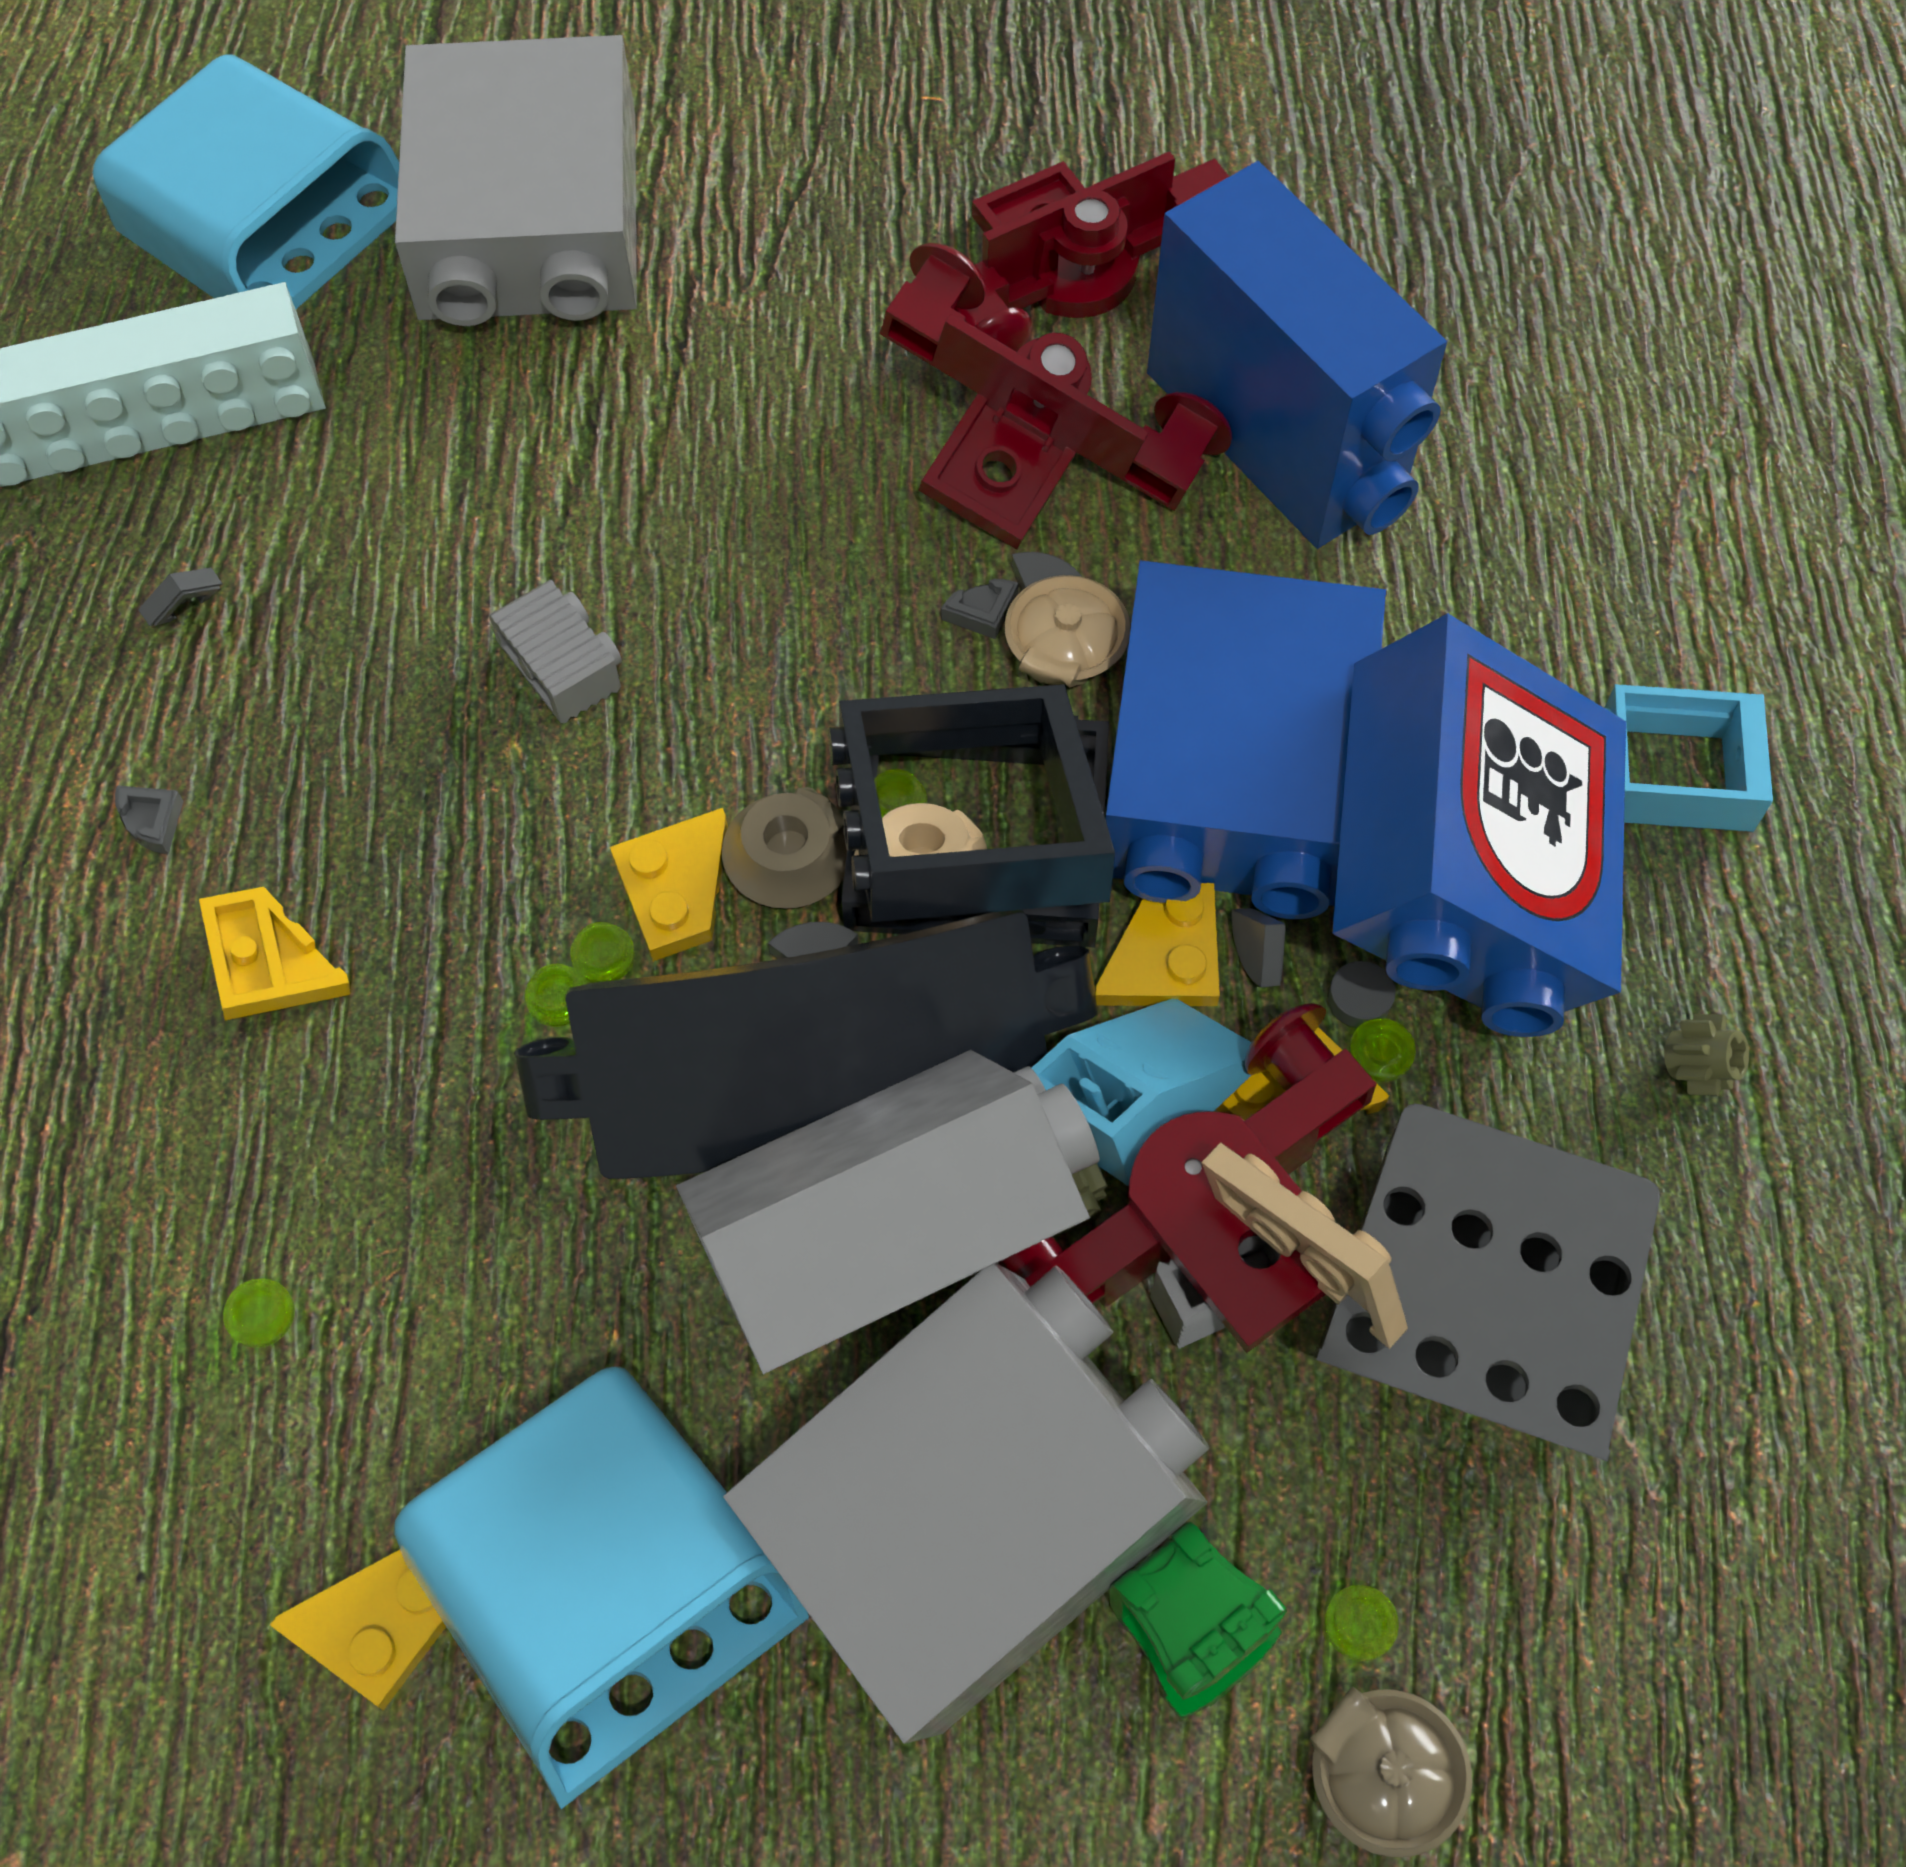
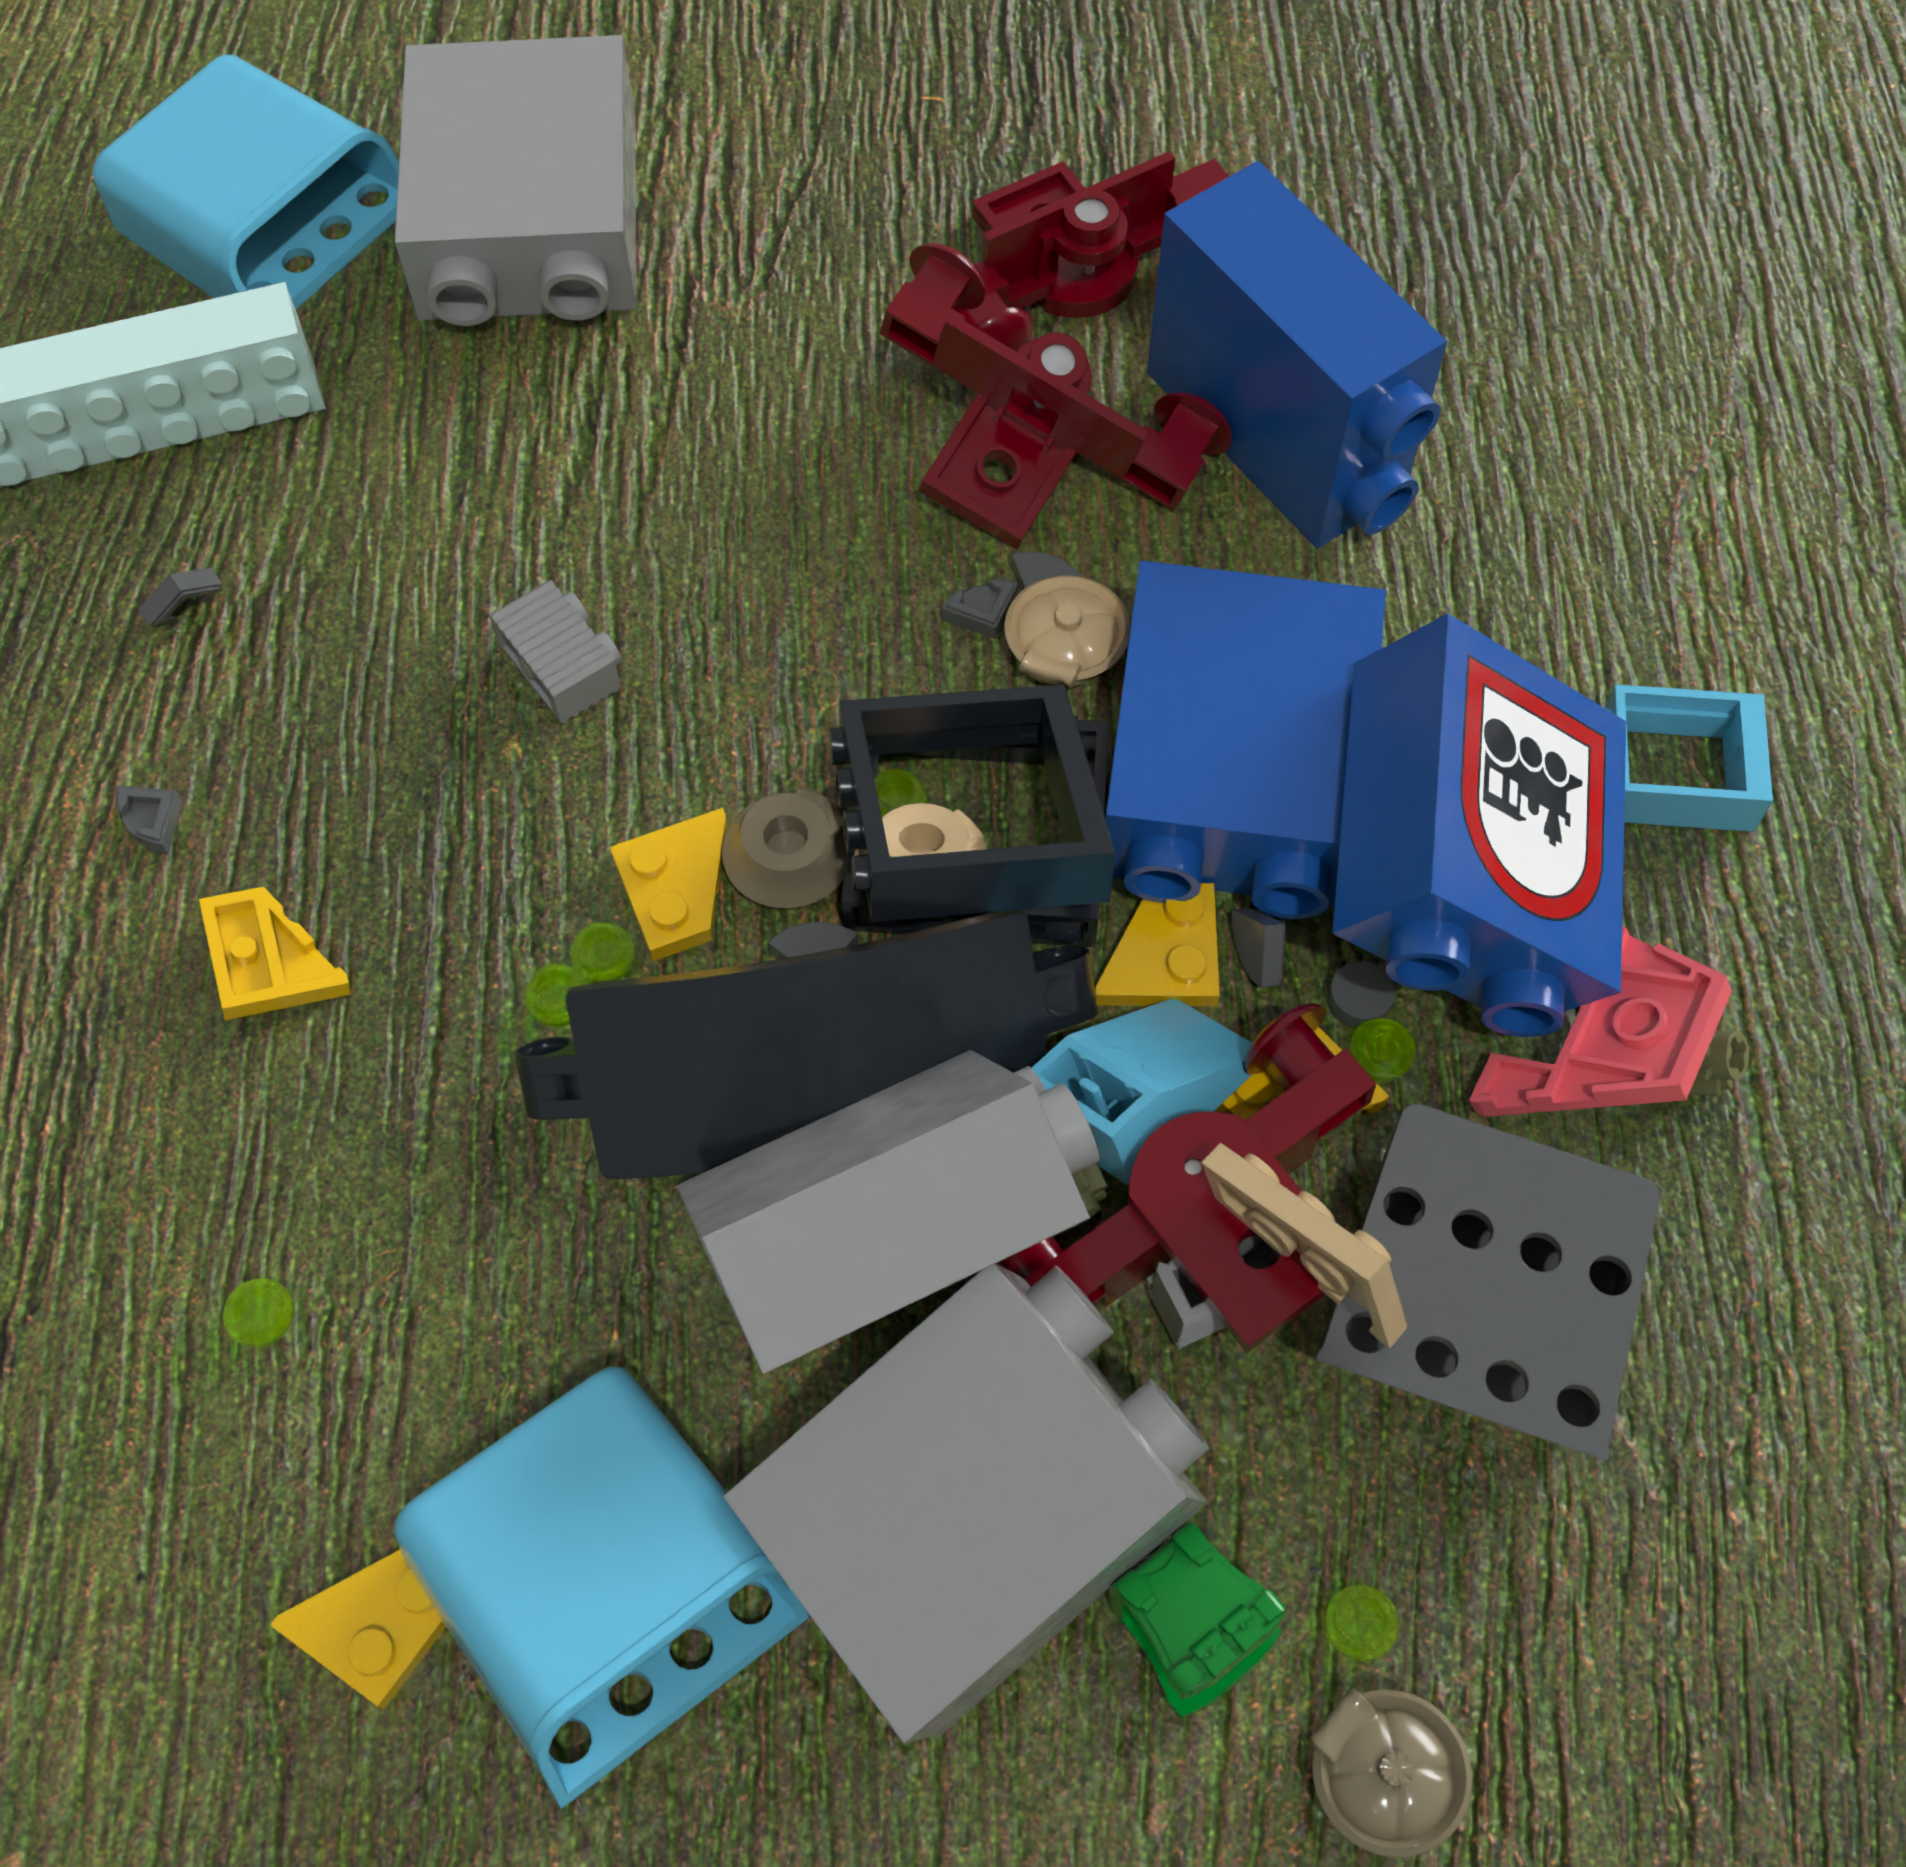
none -> coral wing [1469,926,1732,1117]

